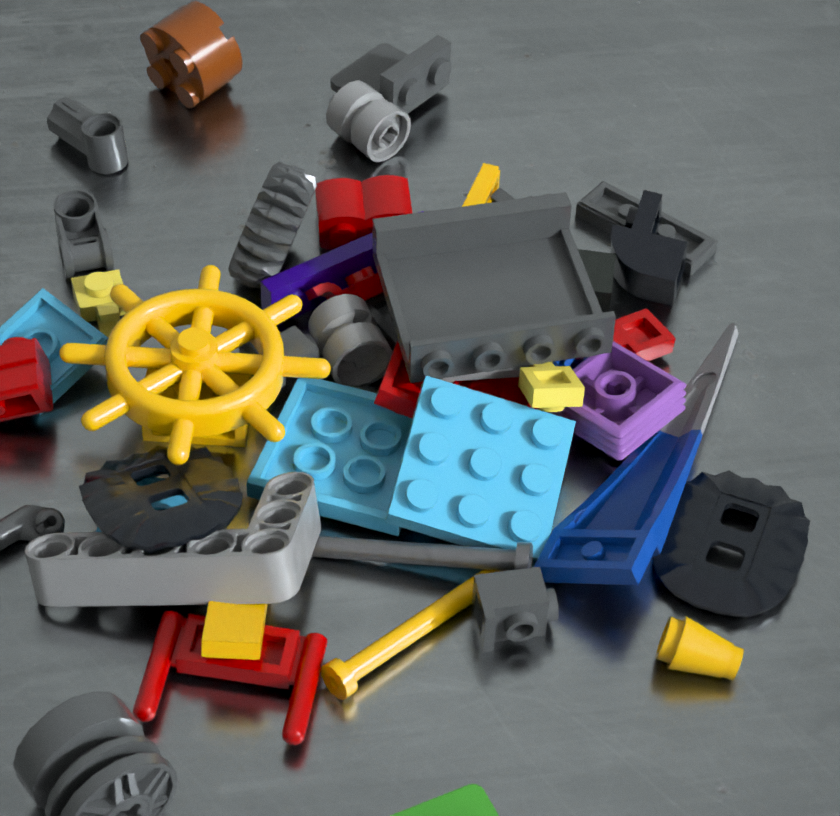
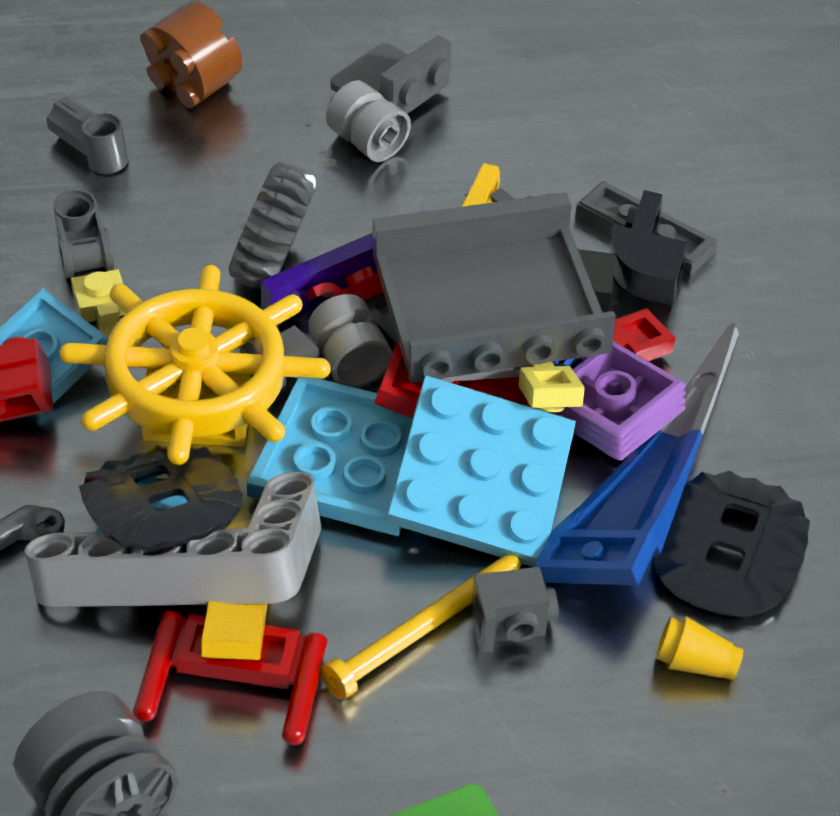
flat silver bar [312,536,533,571] -> none
red brick [315,175,413,250] -> none

